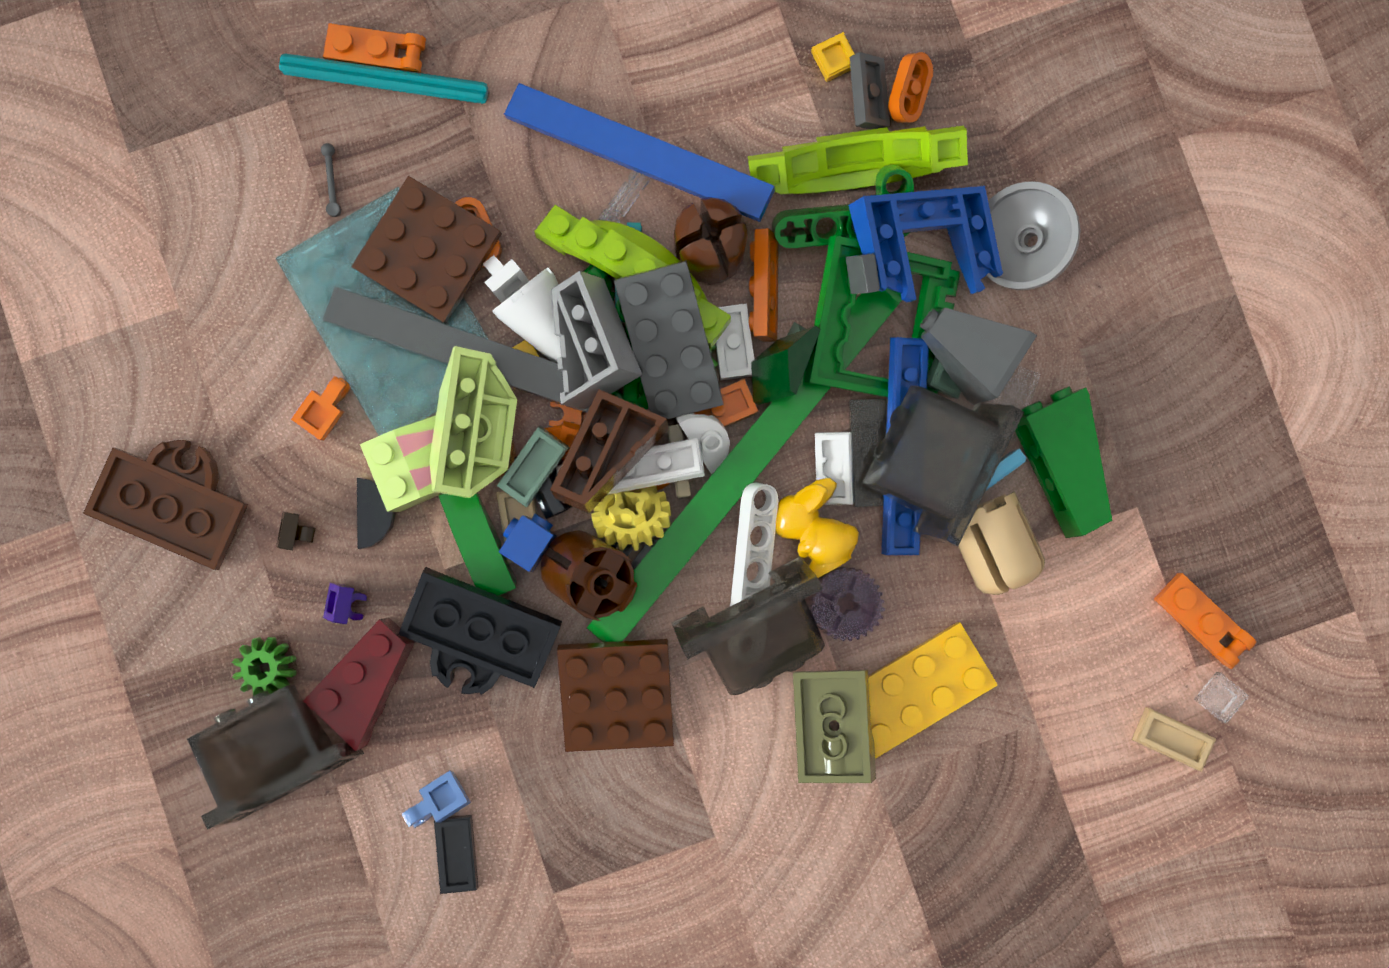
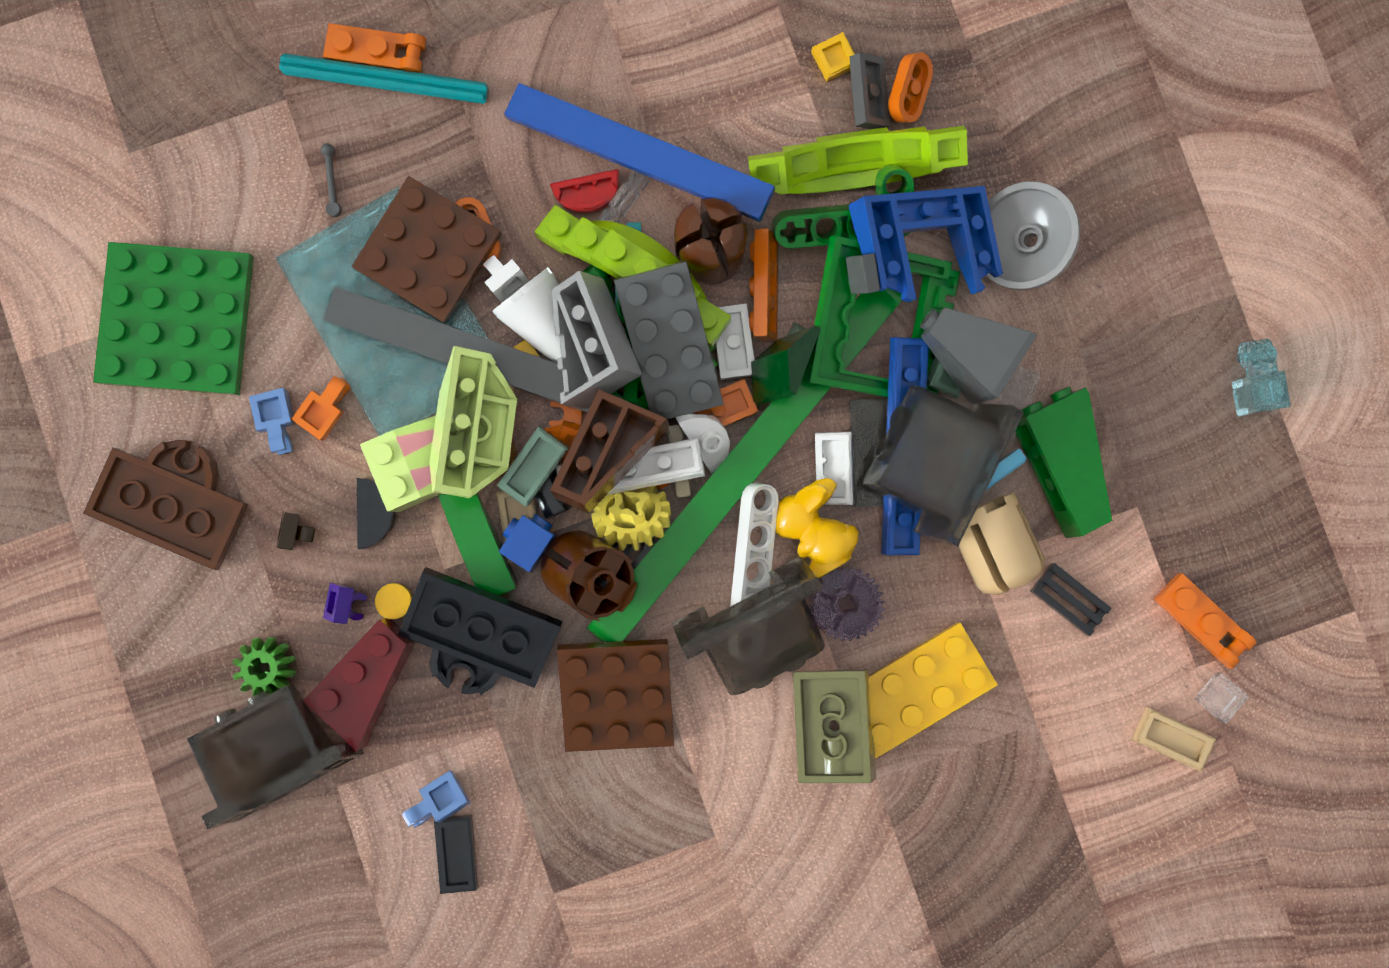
none -> green plate [93,242,254,396]
none -> medium blue plate [249,388,295,455]
none -> yellow tile [375,583,413,619]
none -> red plate [550,169,620,214]
none -> black tile [1030,563,1112,636]
none -> clear light blue brick [1232,338,1291,417]

